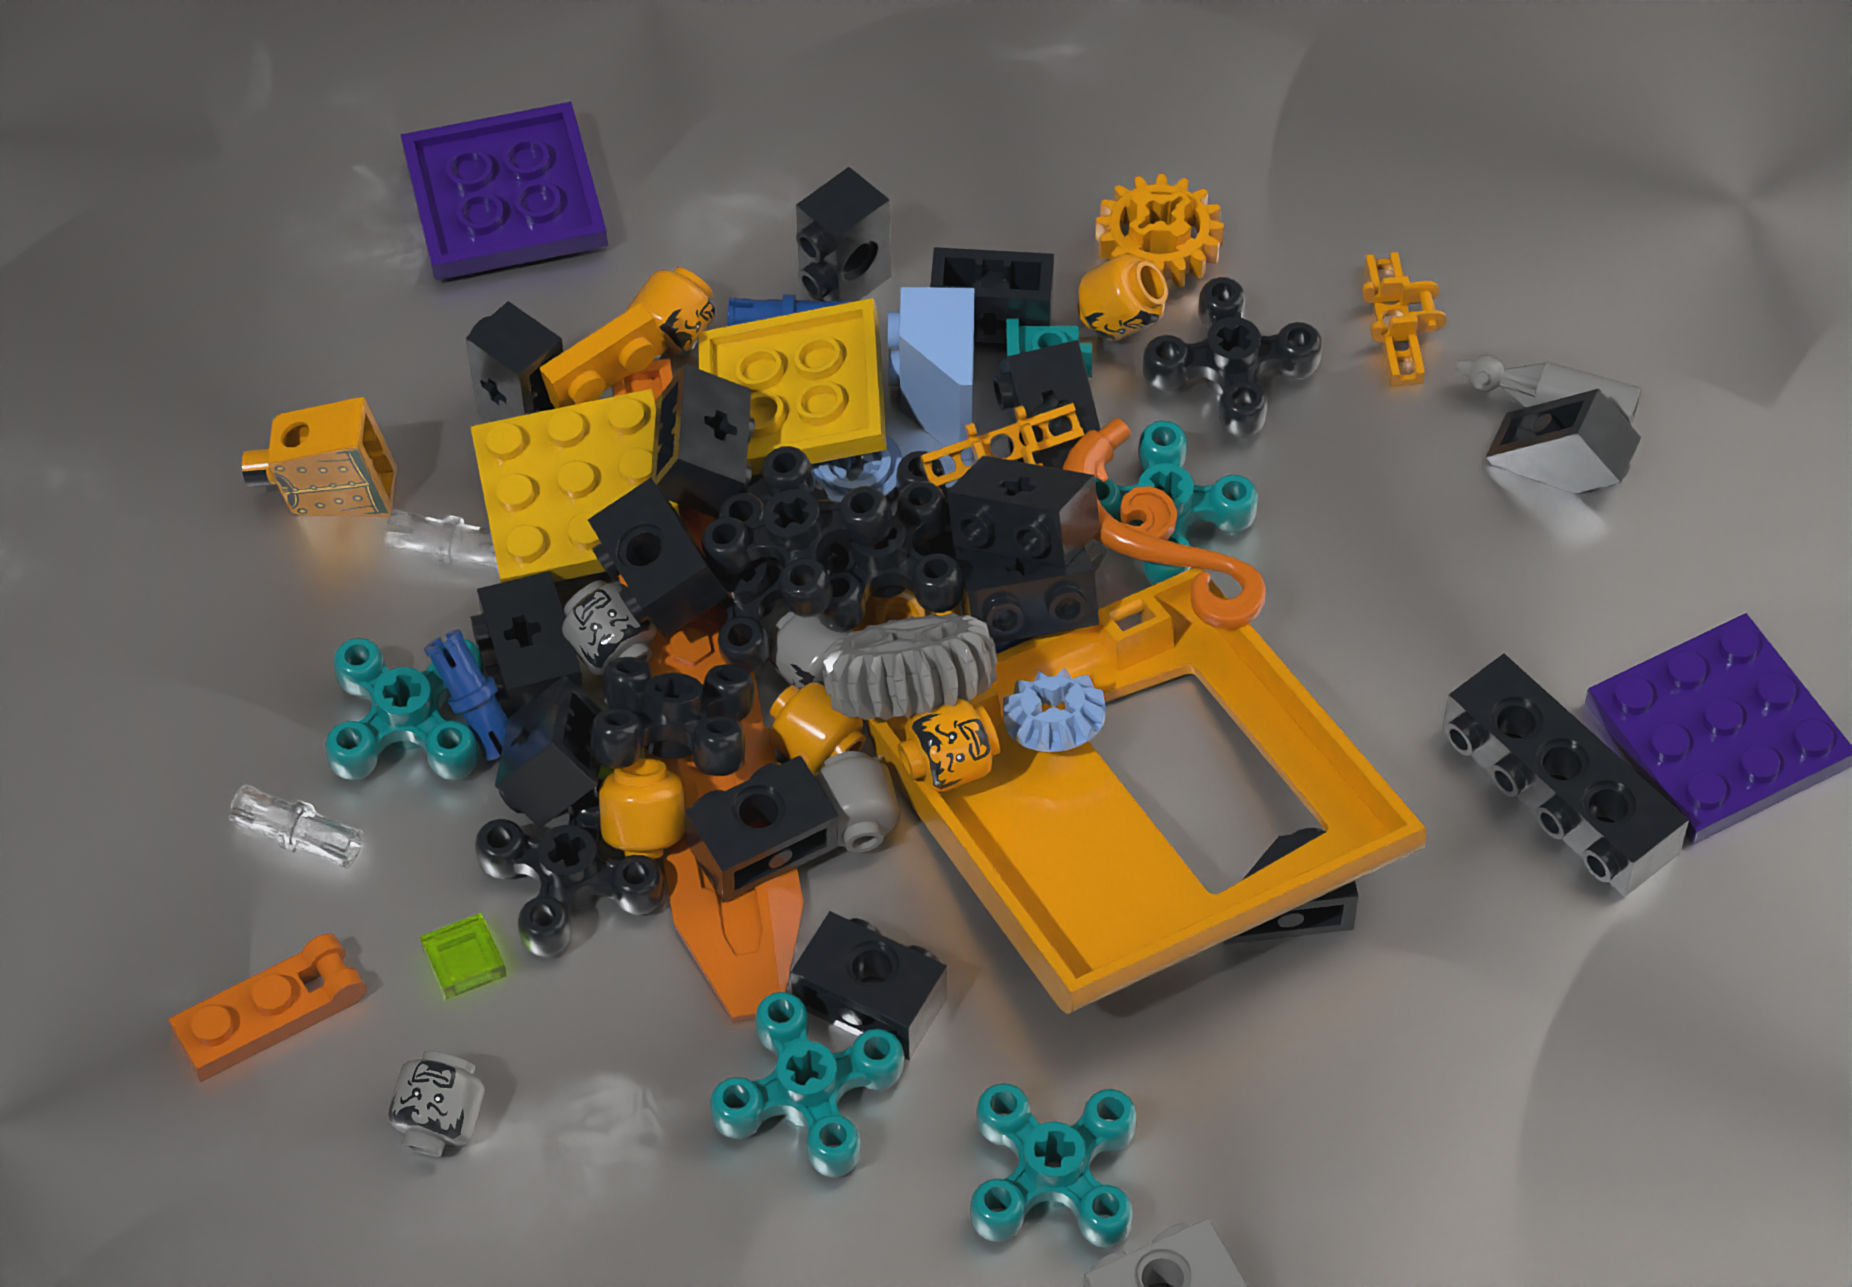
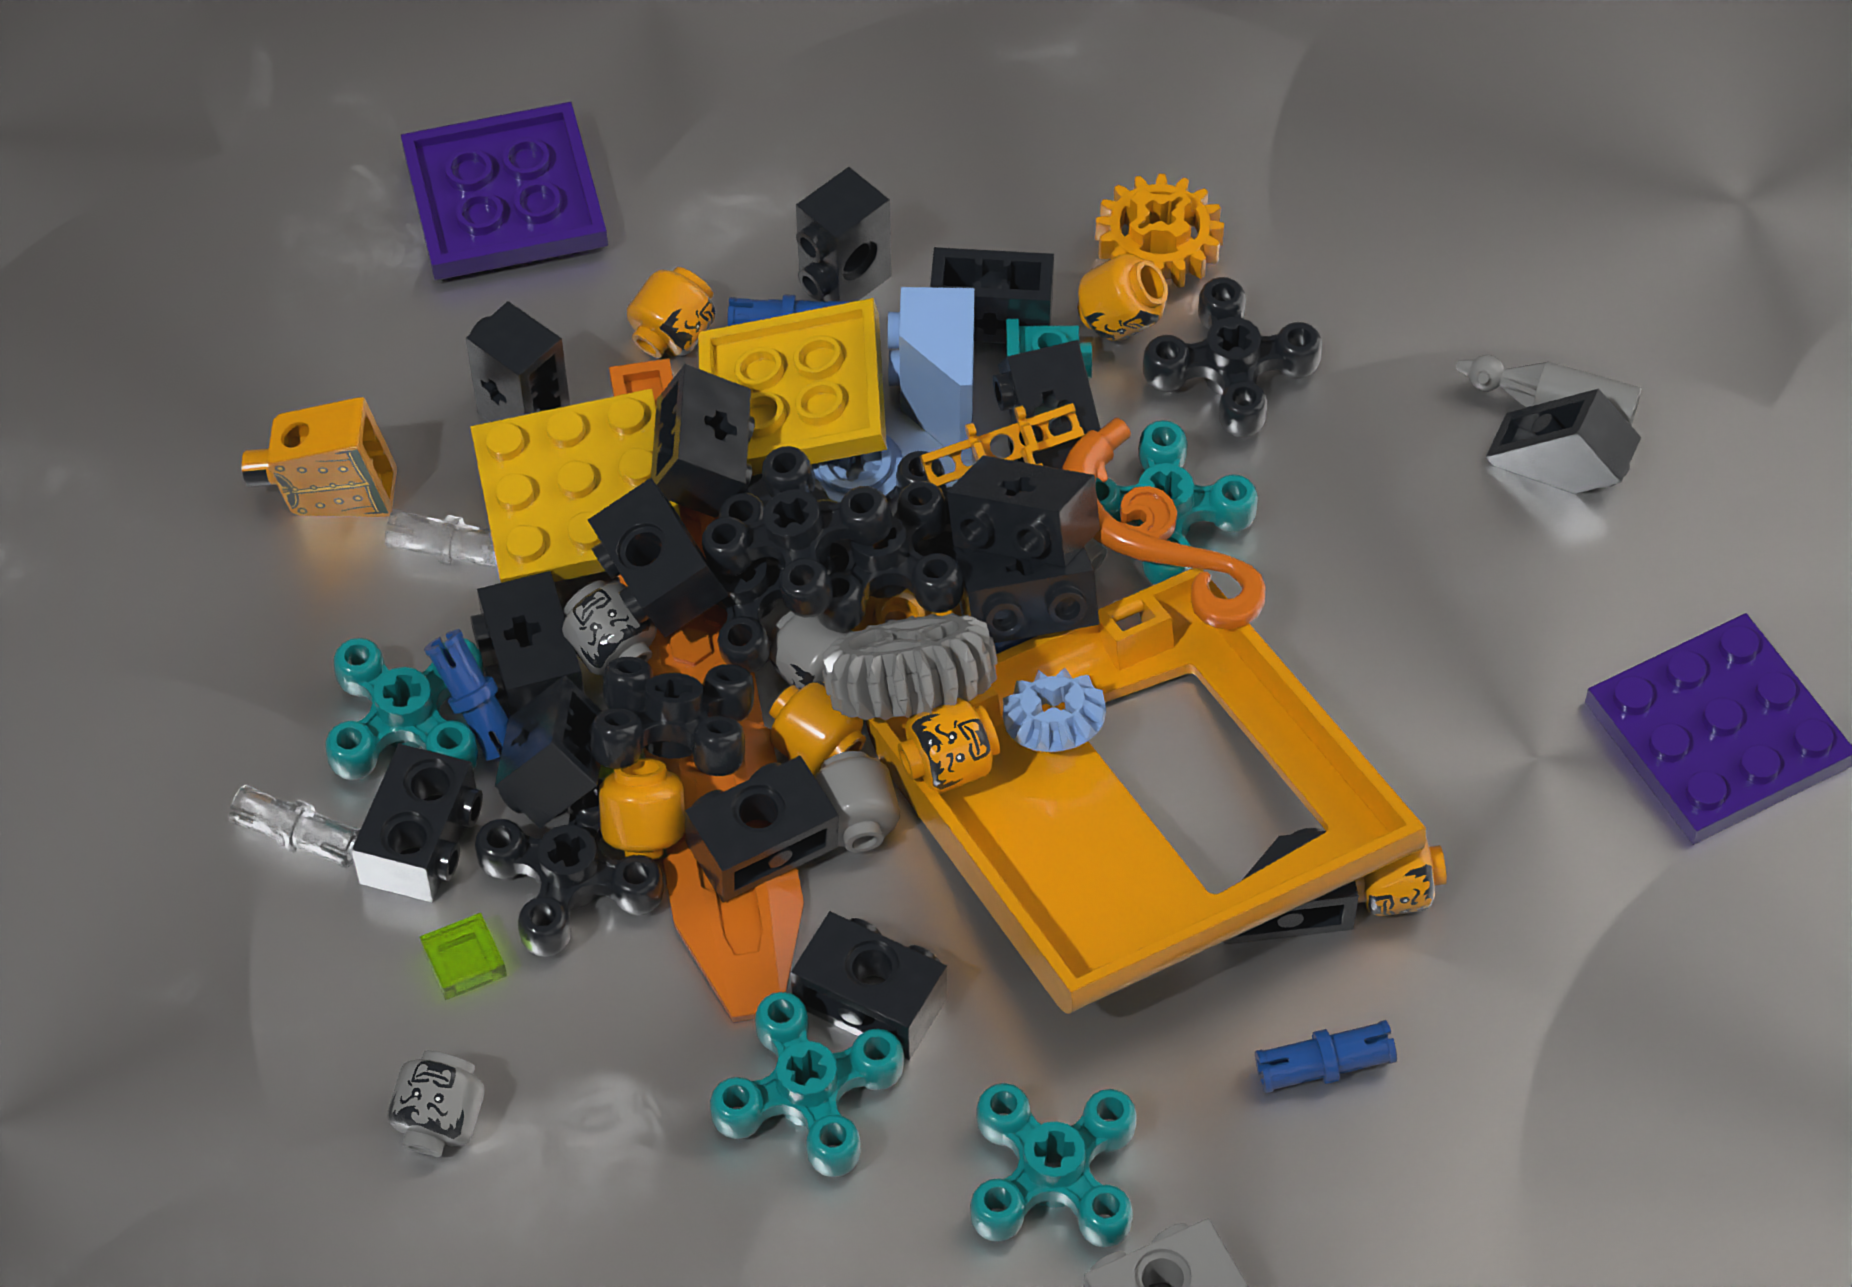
orange plate [168,933,367,1082] -> none
light orange plate [539,302,664,408] -> none
light orange piece [1361,252,1447,387] -> none
black brick [1442,653,1689,897] -> none
none -> black brick [352,743,483,903]
none -> blue pin [1255,1020,1397,1094]
none -> light orange head [1355,839,1447,916]

